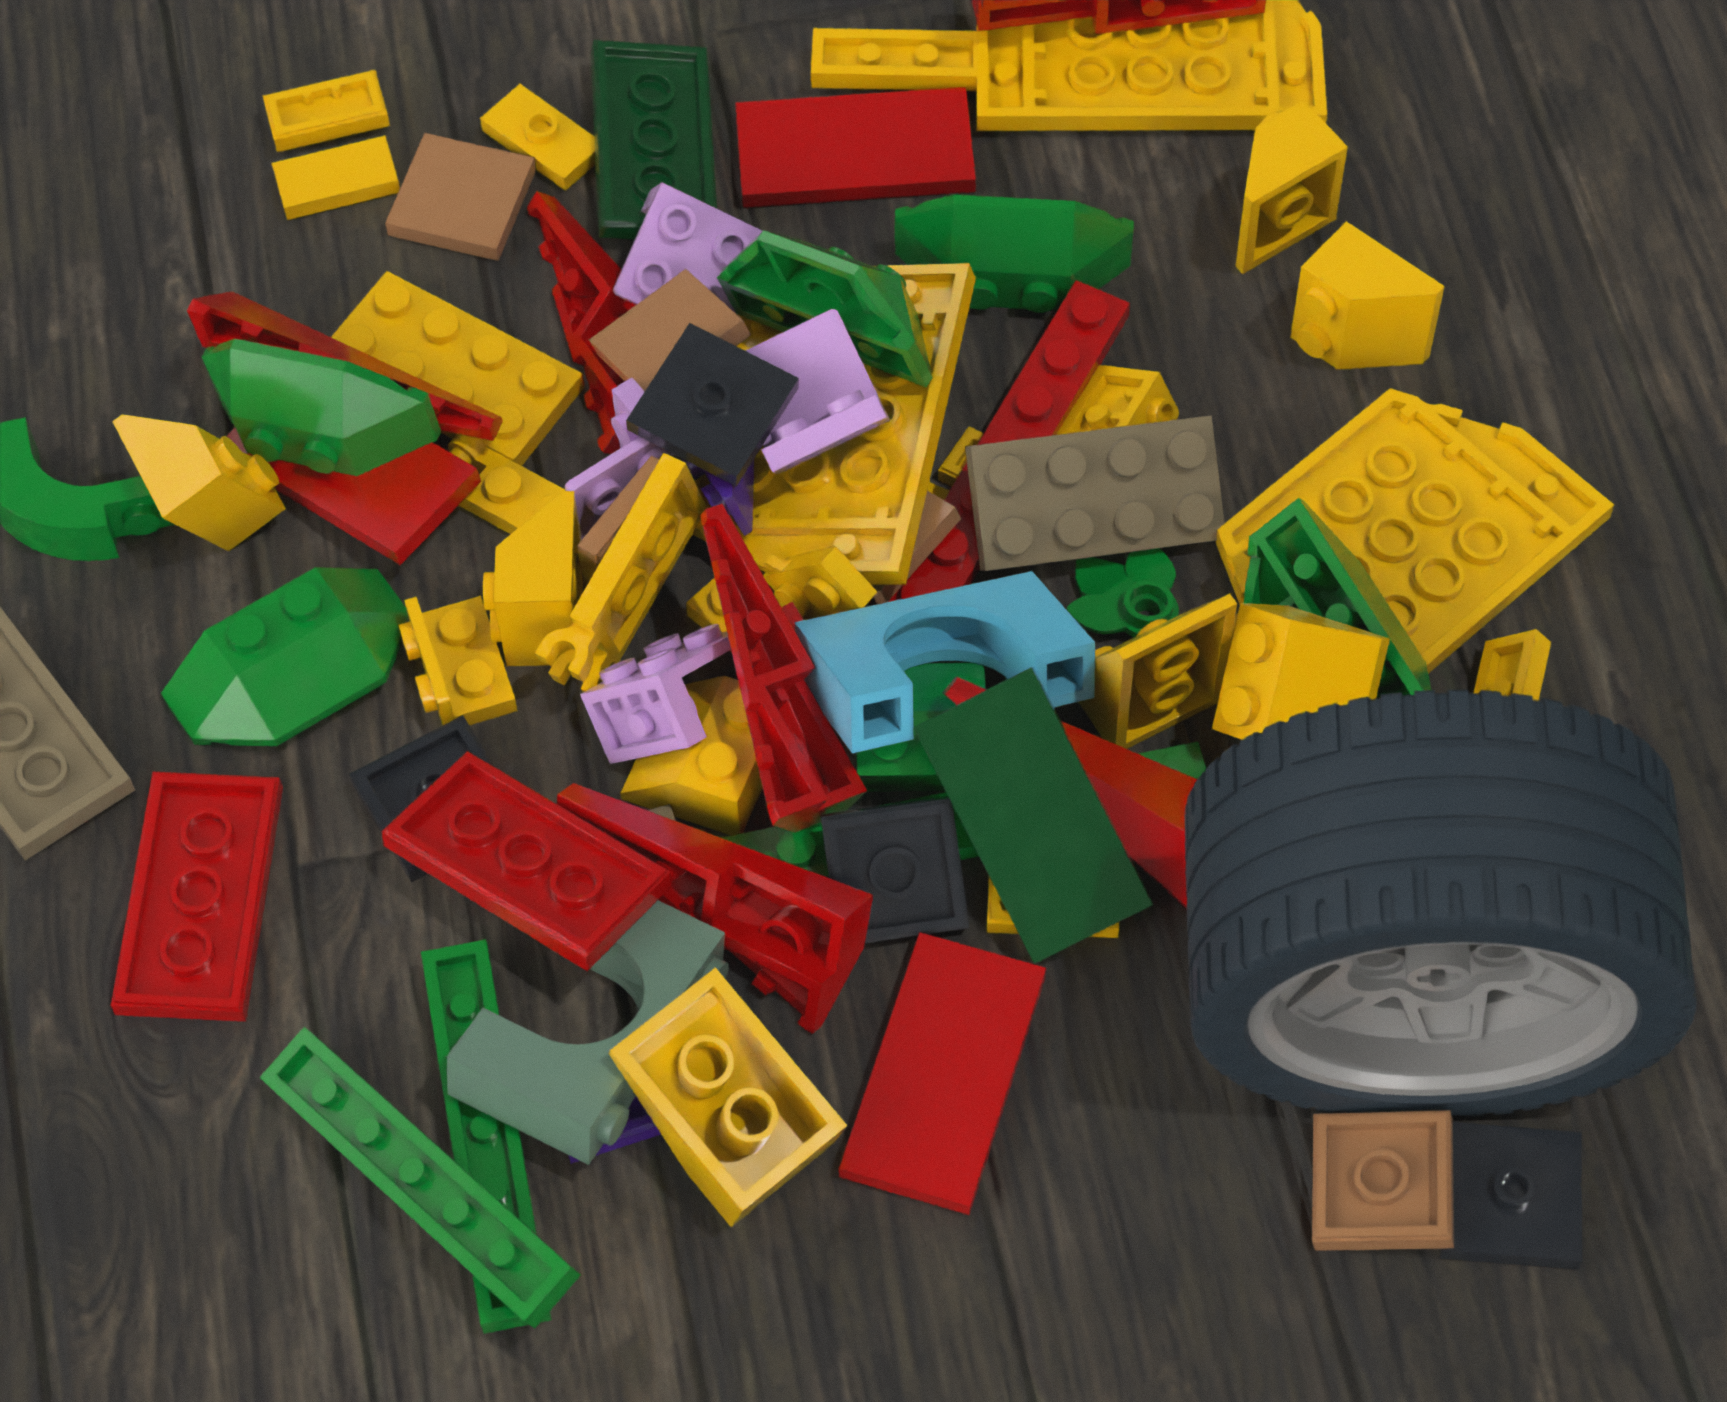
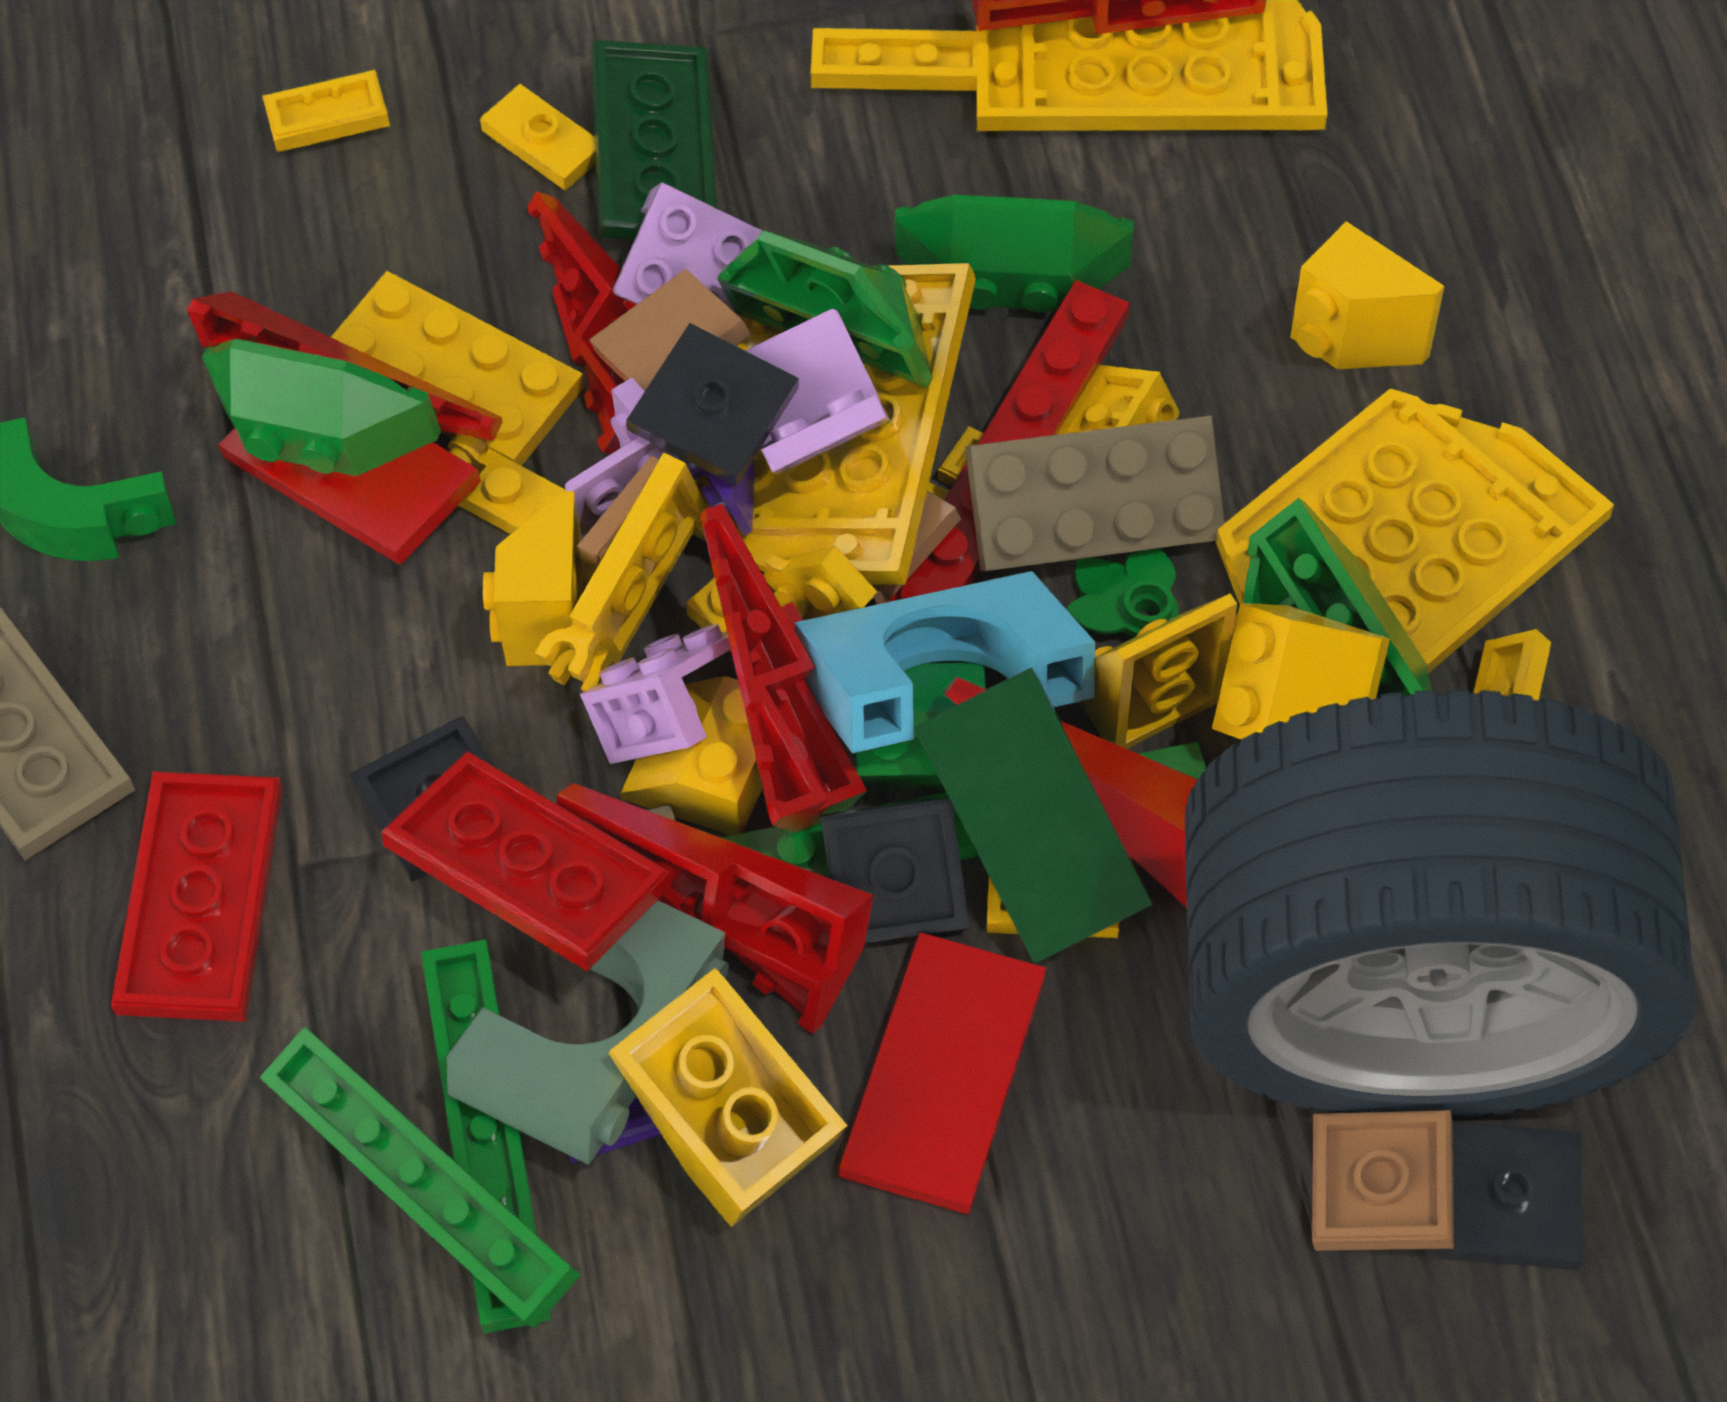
yellow slope [113,414,286,552] -> none
green wedge [161,567,409,746] -> none
yellow tile [272,136,400,220] -> none
medium nougat tile [385,133,536,261] -> none
yellow bracket [398,596,518,726] -> none
red tile [736,87,976,208] -> none
yellow slope [1235,100,1348,274] -> none

